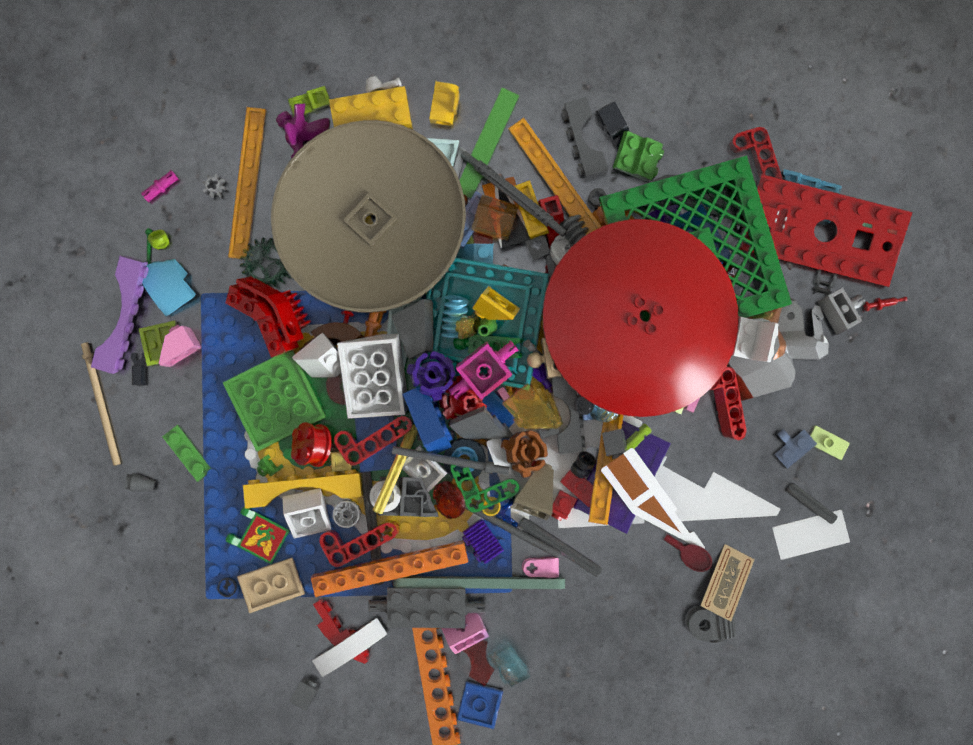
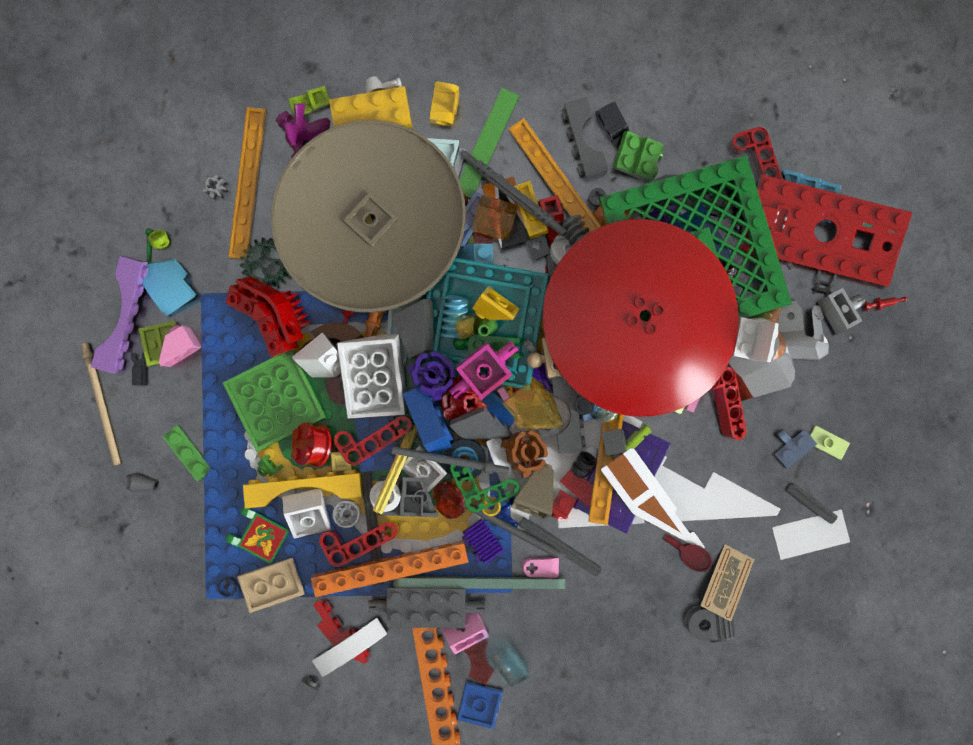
dark pink pin [141,170,179,203] -> none

